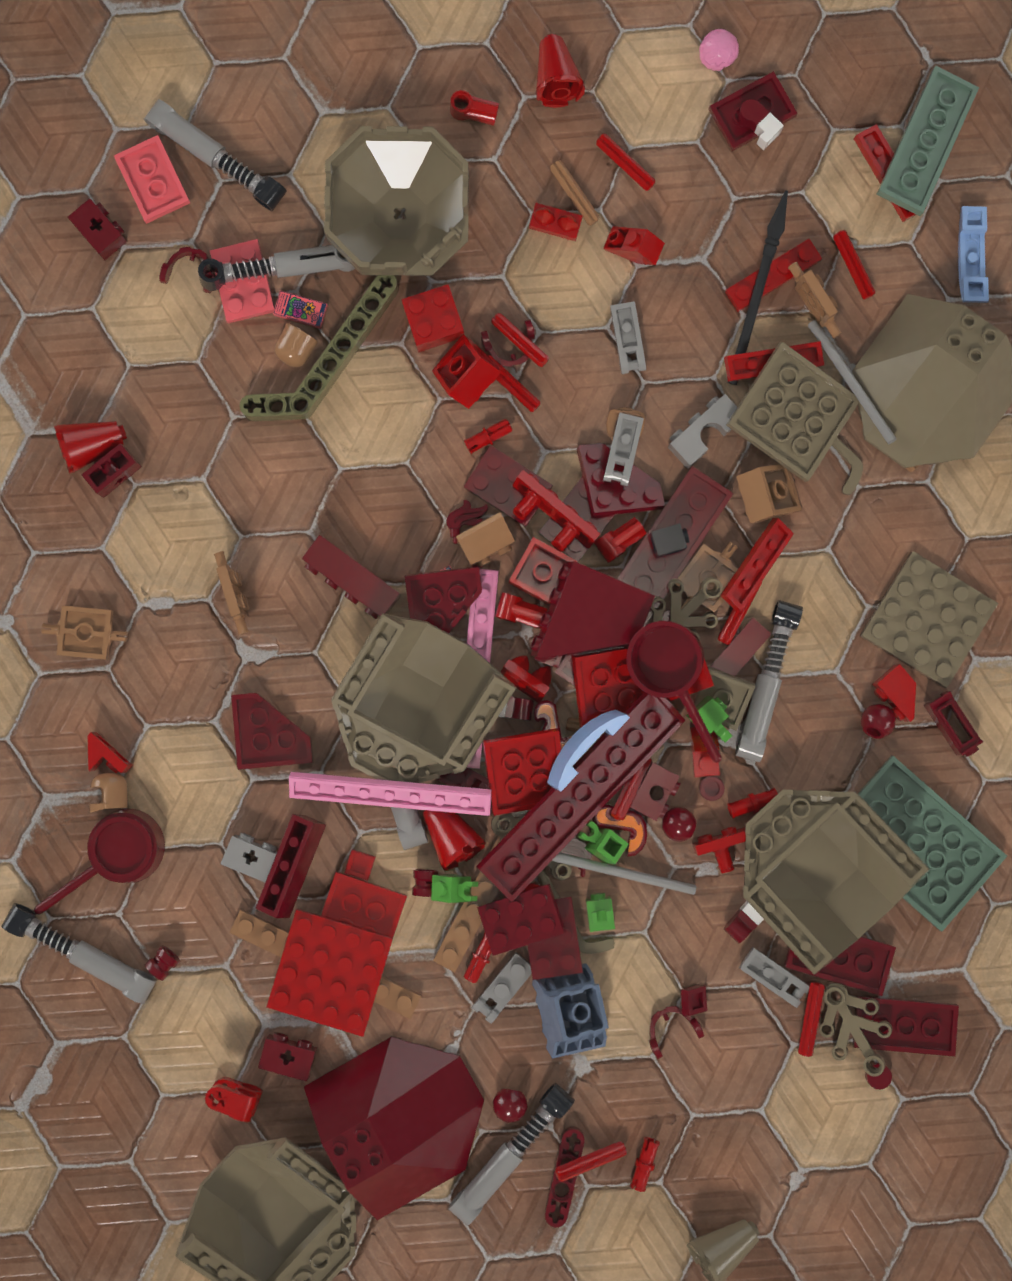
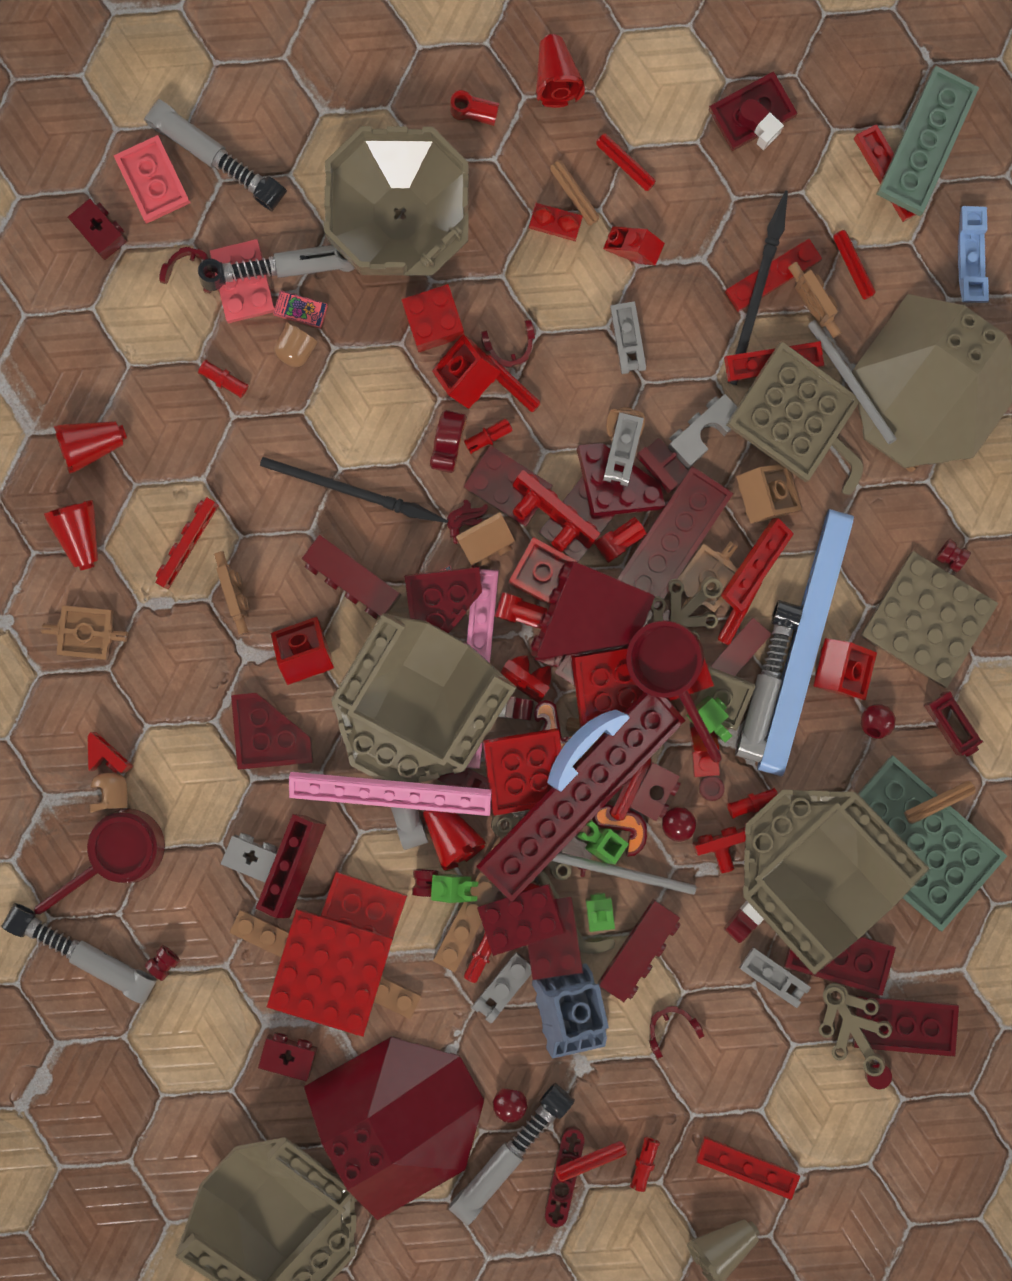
dark red brick [81,443,142,498] -> none
red piece [205,1077,263,1122] -> none
olive beam [240,275,398,421] -> none
red tile [344,849,376,881] -> none
red axle [491,313,549,367] -> none
black brick [649,523,690,558] -> none
dark red plate [681,985,708,1016] -> none
bright pink hair [699,29,739,71] -> none
red axle [798,982,825,1057] -> none
red slope [872,664,916,722] -> none
none -> red cone [44,500,98,571]
none -> red plate [155,497,219,590]
none -> red pin [198,360,249,398]
none -> black piece [260,457,448,523]
none -> red slope [271,617,334,685]
none -> dark red animal [430,410,467,473]
none -> dark red brick [598,899,681,1002]
none -> dark red panel [636,438,689,494]
none -> red plate [696,1136,800,1200]
none -> light blue beam [757,509,854,777]
none -> red slope [813,638,877,701]
none -> medium nougat axle [904,781,976,824]
none -> dark red wheel [936,539,971,573]

